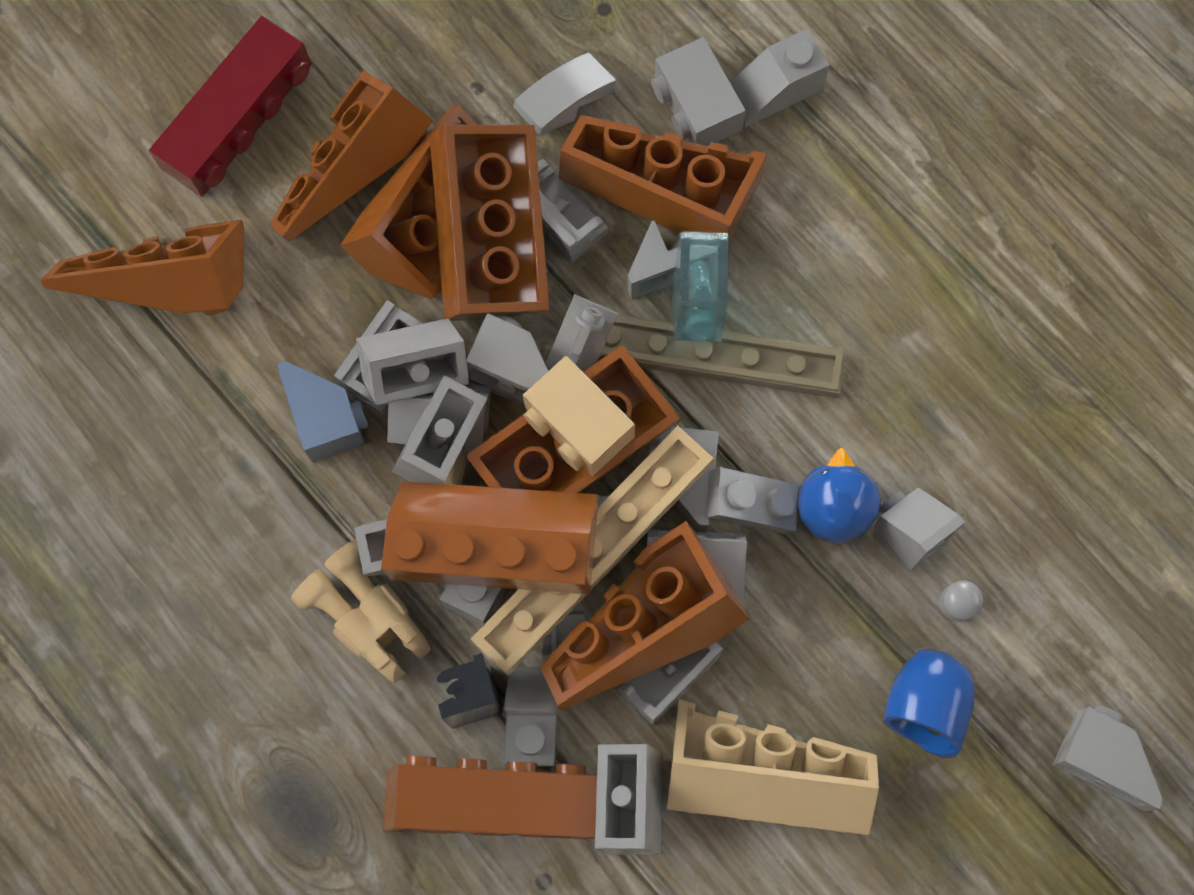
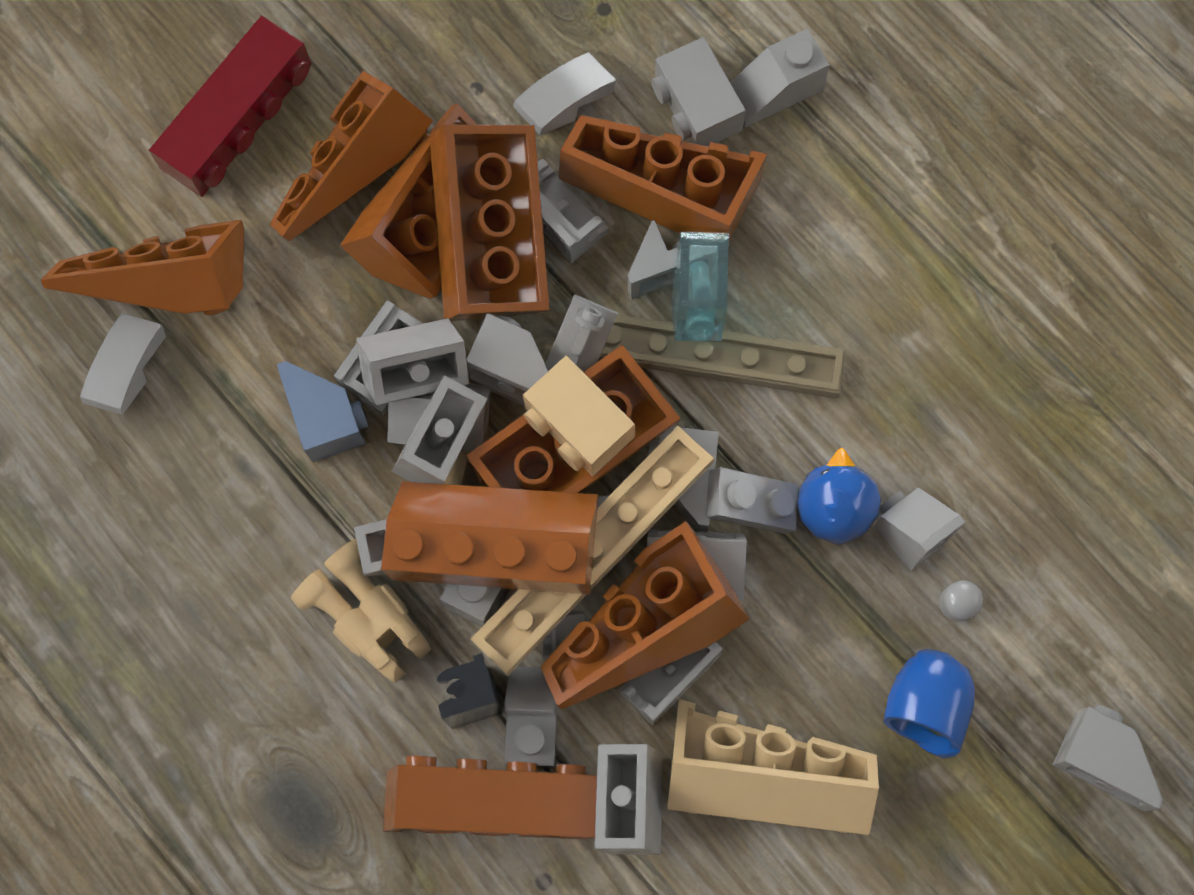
none -> light grey slope [80,313,166,415]

